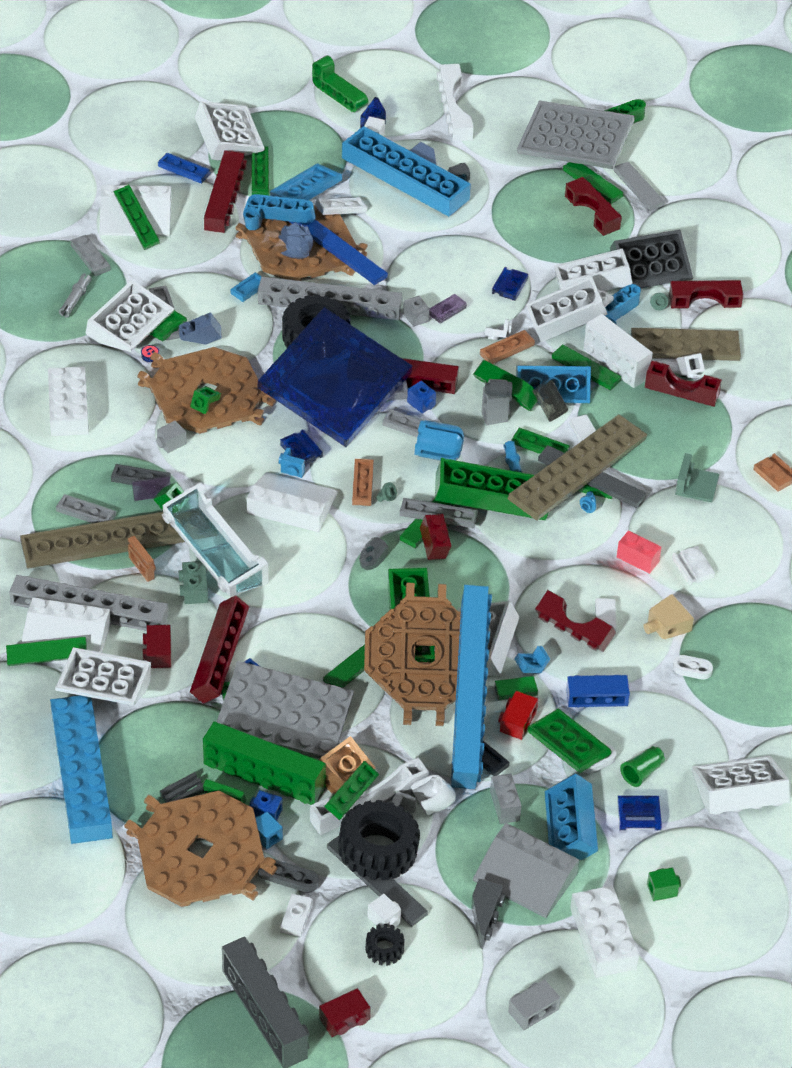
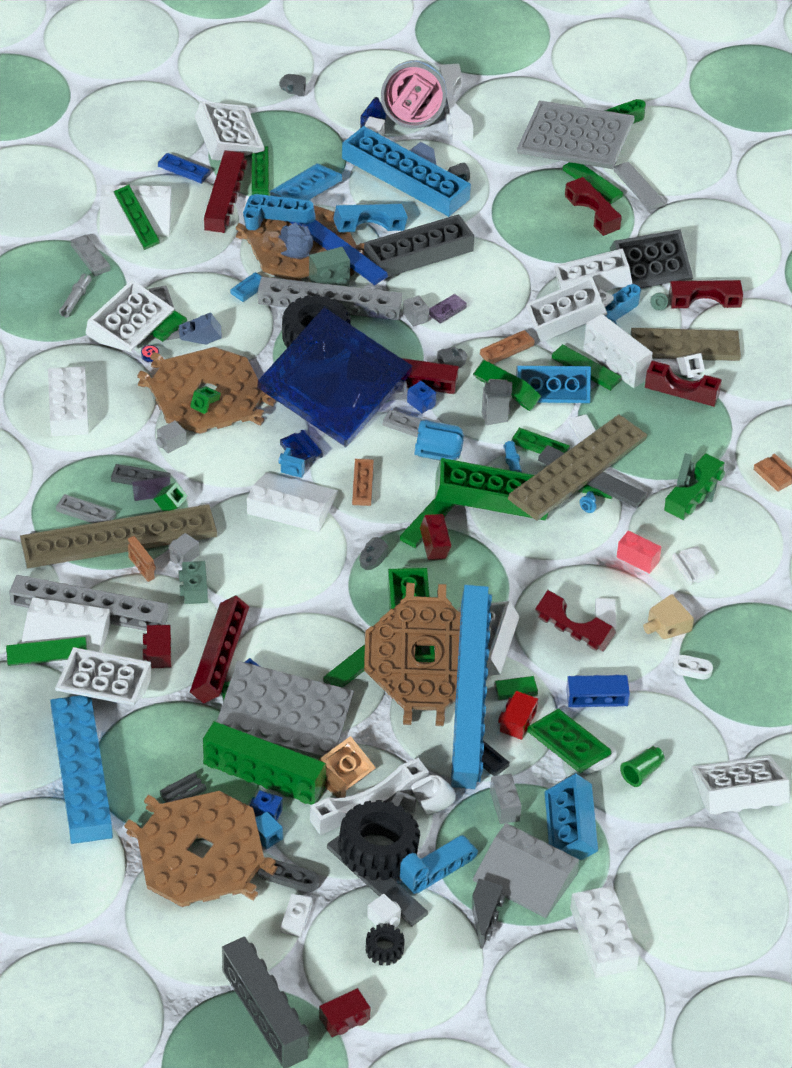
windscreen [162,482,269,597] -> none
green plate [203,779,246,804] -> none
green beam [312,55,369,112] -> none
white tile [315,197,368,215] -> none
green tile [324,761,379,820] -> none
sand green plate [376,482,397,502] -> none
light grey tile [399,498,478,528] -> none
white bracket [485,318,512,340] -> none
clear blue plate [492,267,528,301] -> none
light grey brick [508,979,560,1030] -> none
dark azure bracket [514,646,550,673] -> none
clear smoke slope [533,380,568,422] -> none
clear blue plate [617,795,662,831] -> none
green brick [647,867,681,901] -> none
none -> light grey brick [169,533,200,567]
none -> dark grey rock [279,74,306,96]
none -> sand green brick [309,247,350,287]
none -> dark azure arch [333,204,408,232]
none -> dark grey brick [364,214,474,277]
none -> bright pink piece [381,60,447,128]
none -> dark azure beam [400,835,478,894]
none -> dark grey rock [437,347,467,368]
none -> green arch [664,453,725,520]

